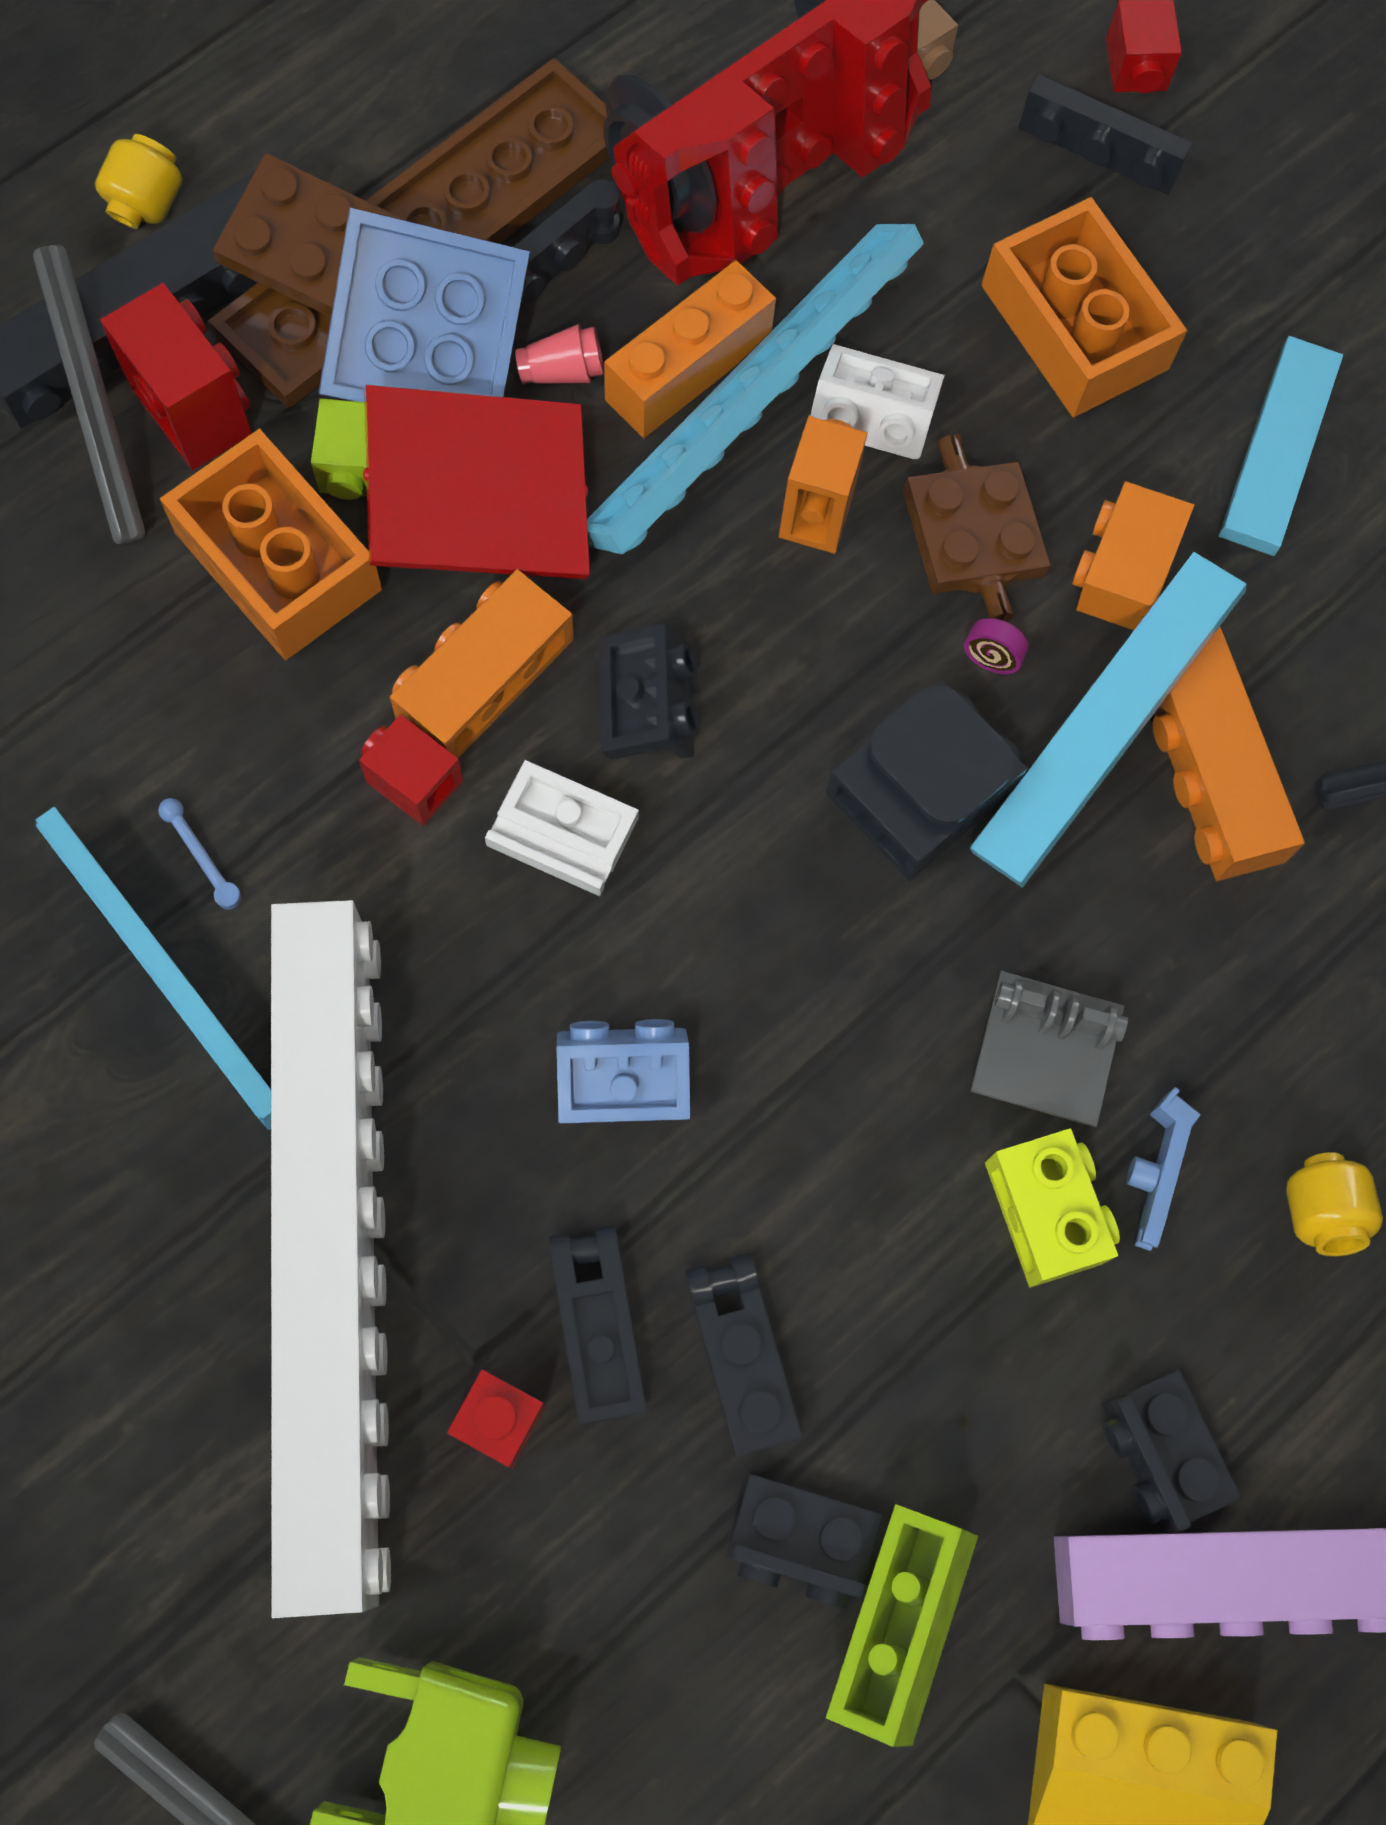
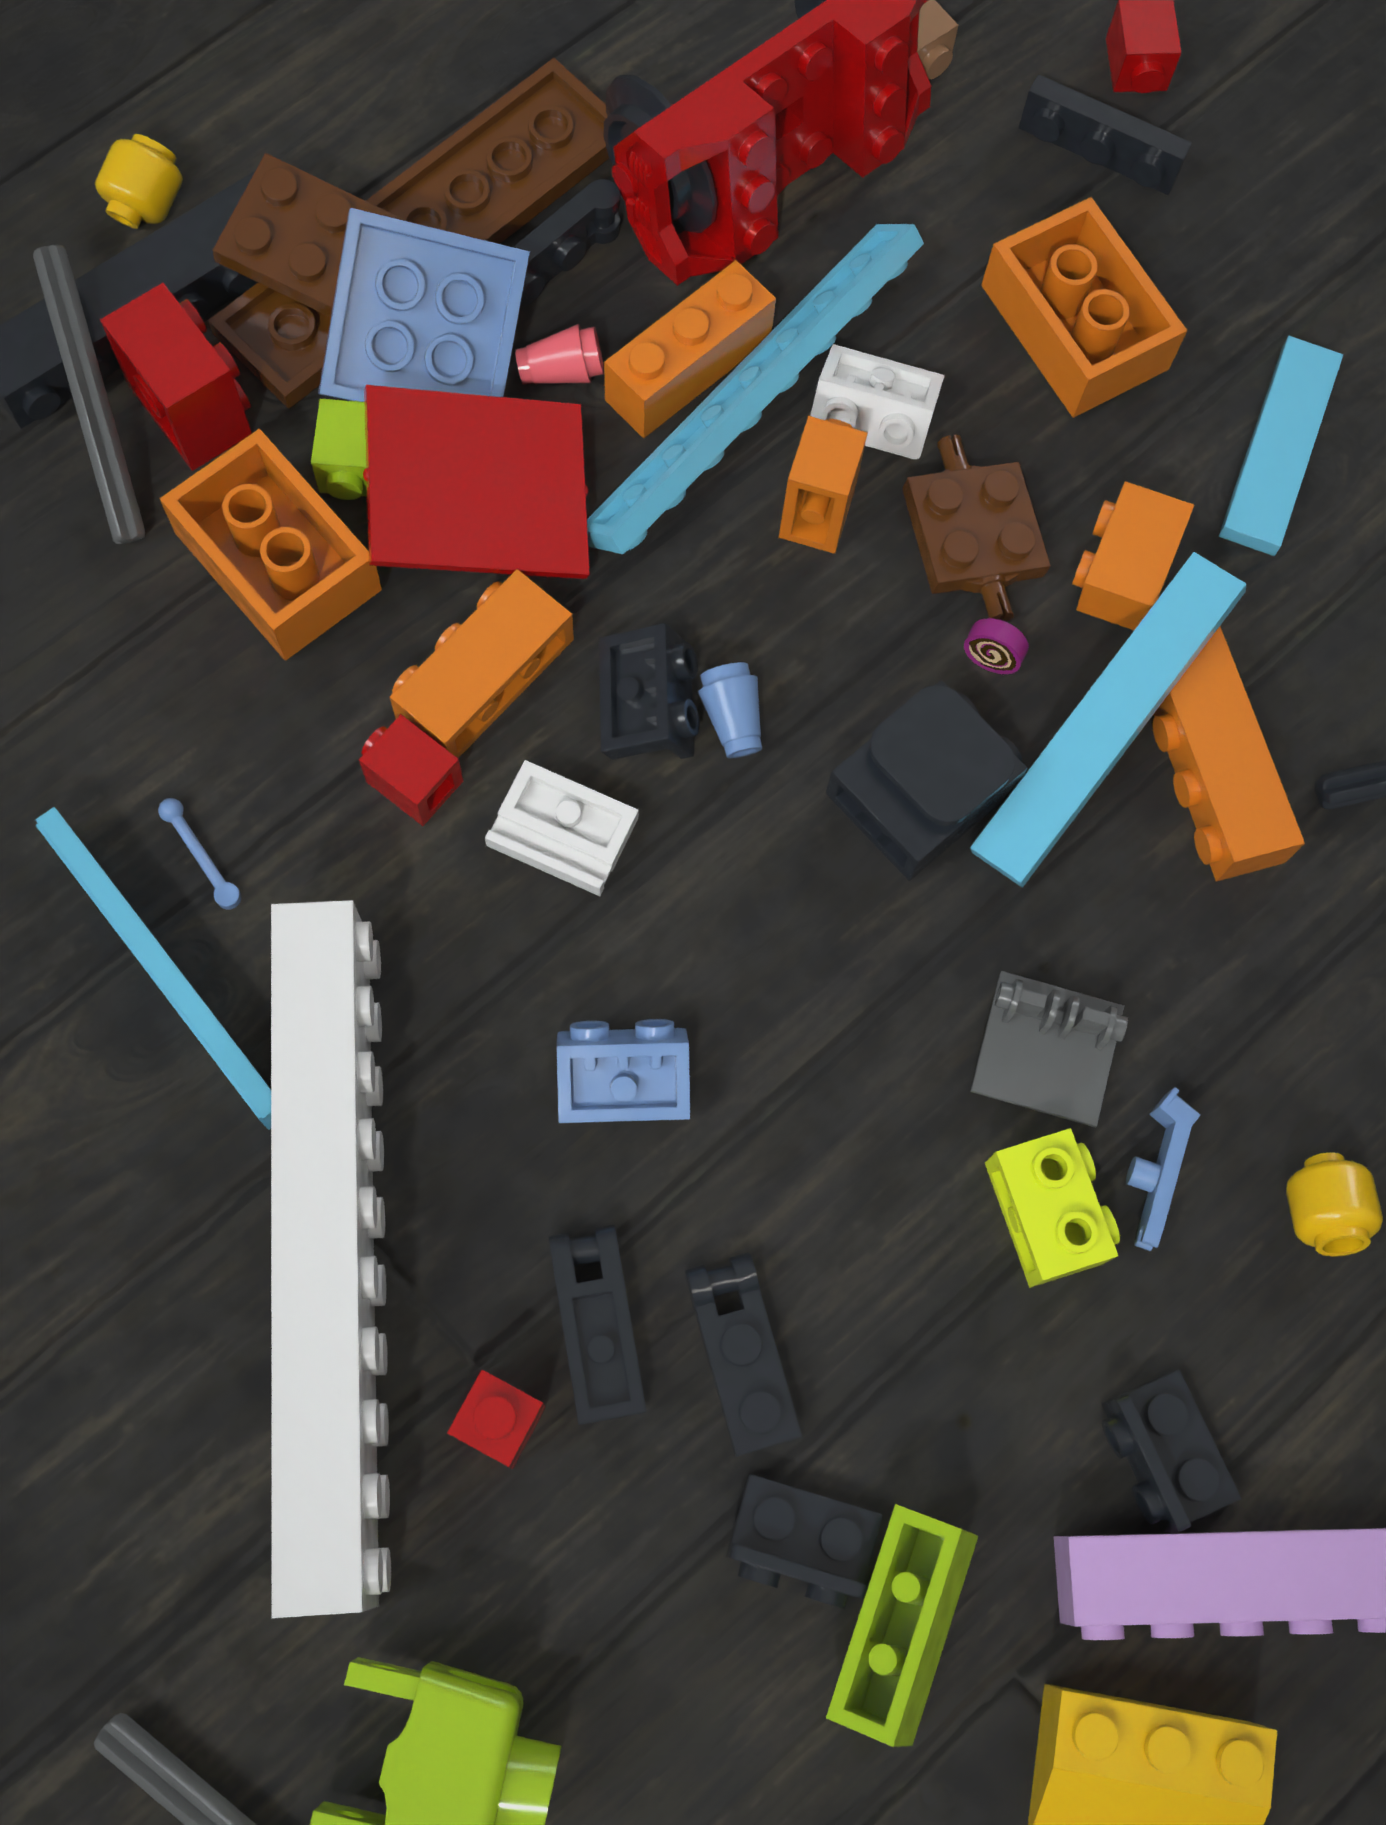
none -> medium blue cone [698,662,763,758]

